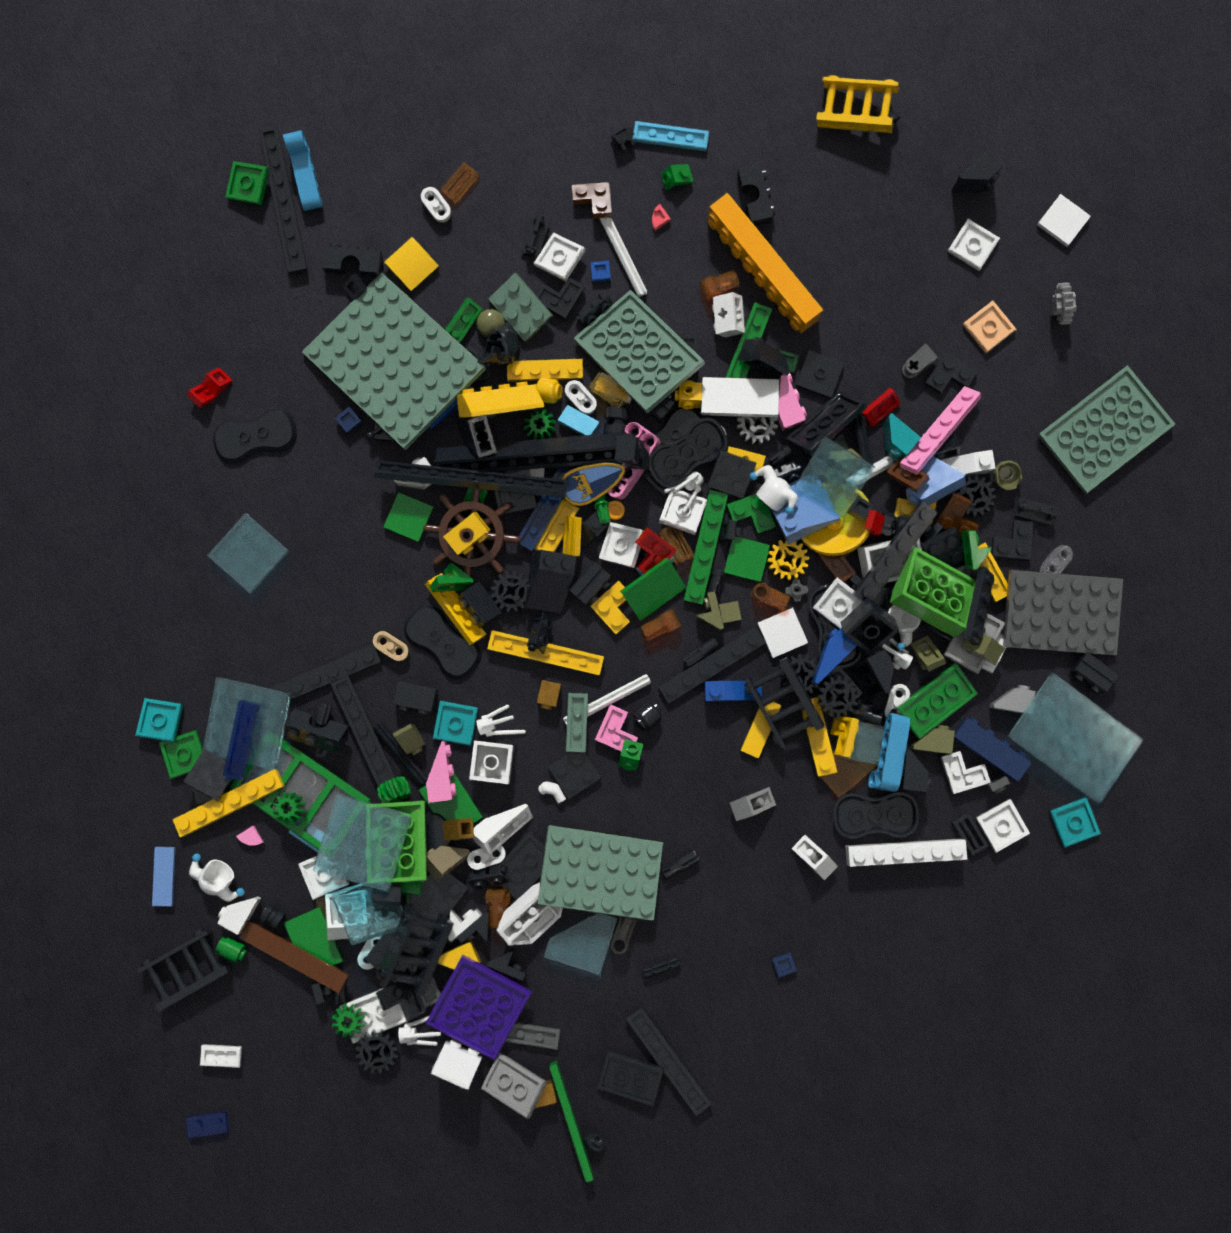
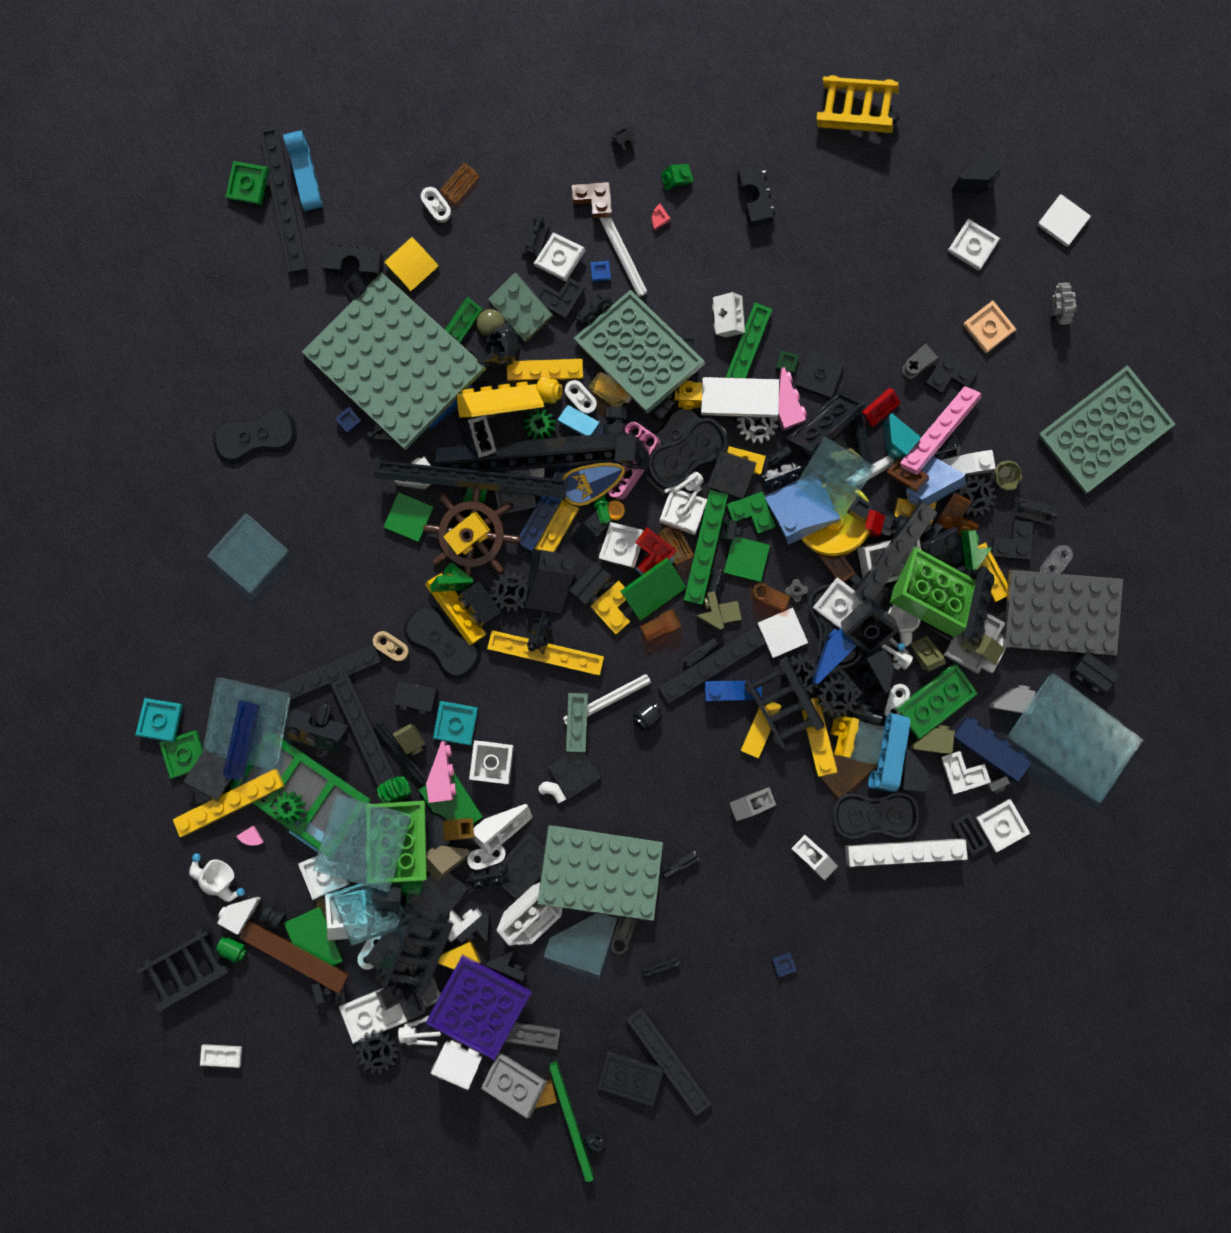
medium blue tile [152,847,176,906] -> none
clear blue plate [186,1111,229,1138] -> none
red slope [187,368,232,408] -> none
green gear [332,1004,366,1038] -> none
white plant [477,705,526,737] -> none
clear orange piece [485,888,510,928] -> none
pearl gold brick [537,680,561,710] -> none
yellow tile [563,516,582,556] -> none
bright pink plate [595,704,638,752] -> none
green bracket [618,739,643,771] -> none
medium azure tile [633,121,709,151] -> none
clear orange piece [699,270,740,301] -> none
light orange brick [707,193,823,334] -> none
black slope [738,337,790,376] -> none
white piece [749,465,798,515] -> none
yellow gear [767,540,809,581] -> none
teal tile [1049,797,1101,848] -> none

